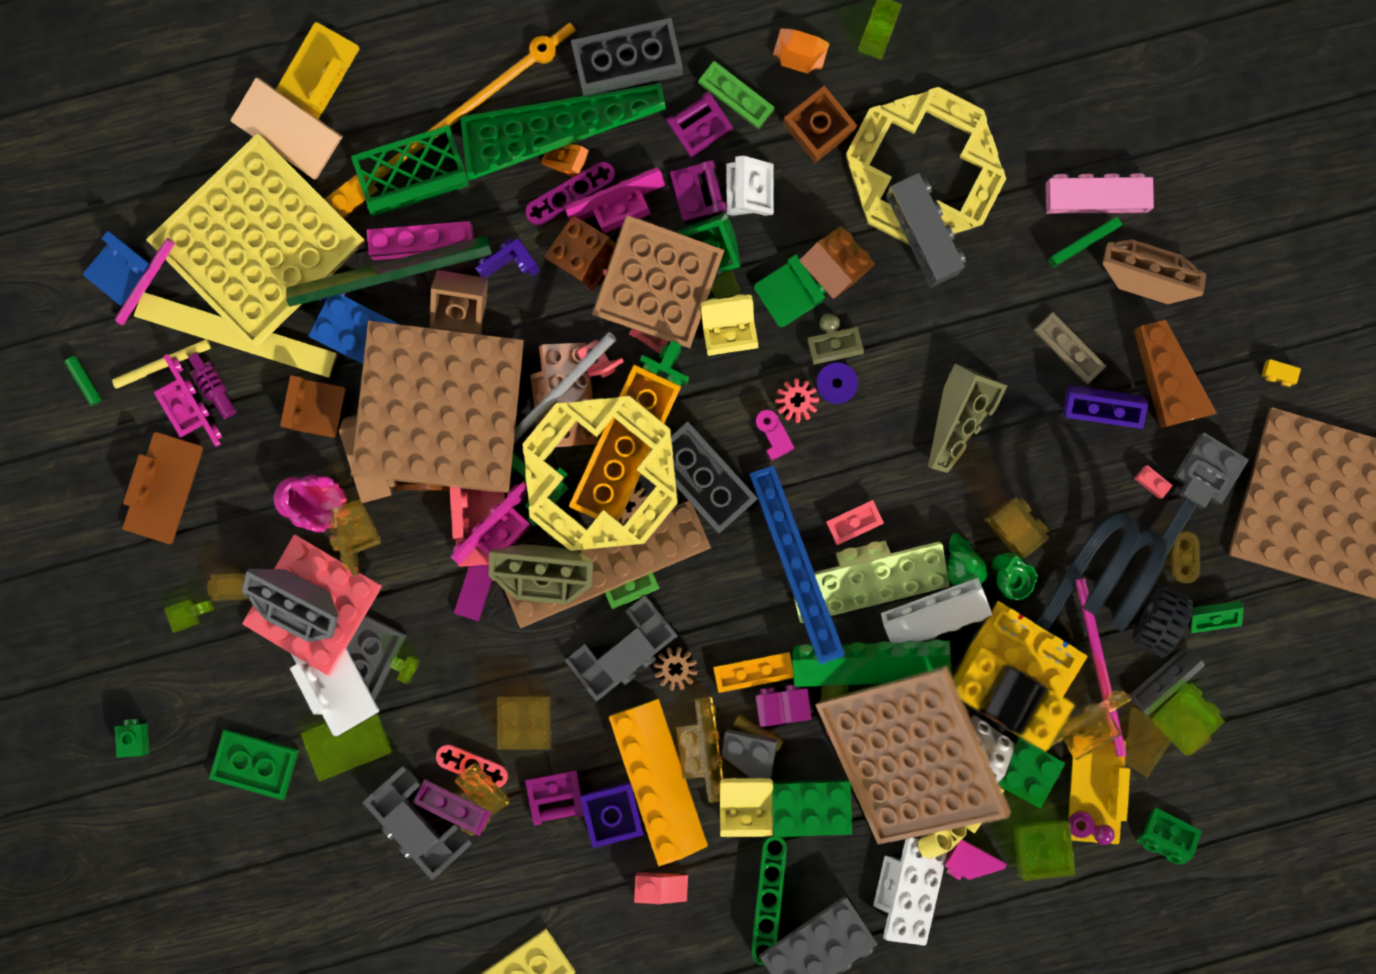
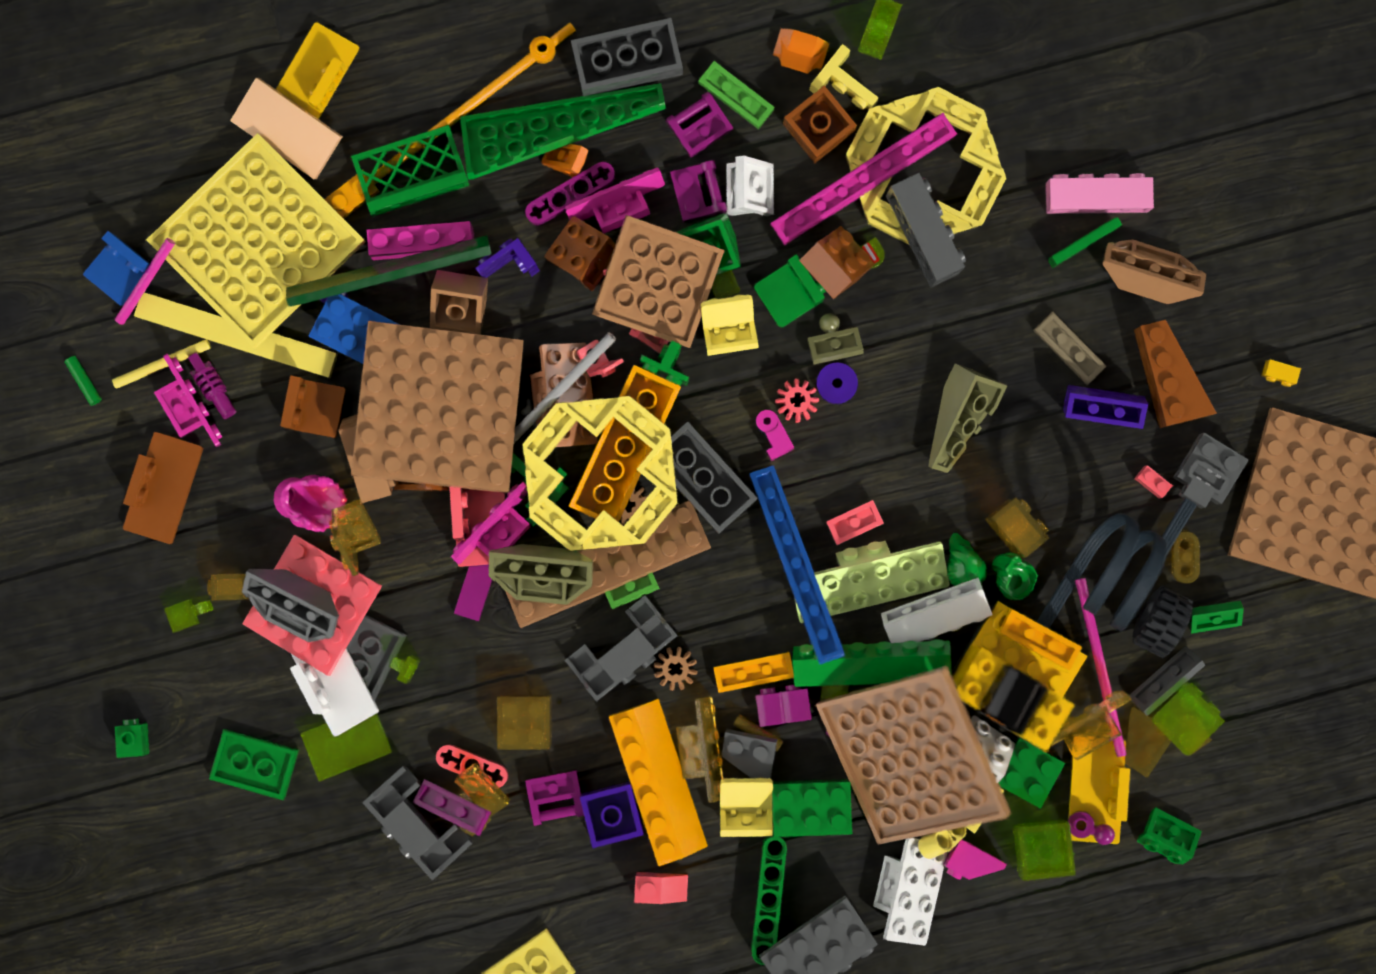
none -> dark pink tile [770,113,957,246]
none -> light yellow bracket [810,44,878,110]
none -> clear neon green tile [861,237,885,269]
none -> light orange plate [998,609,1082,670]

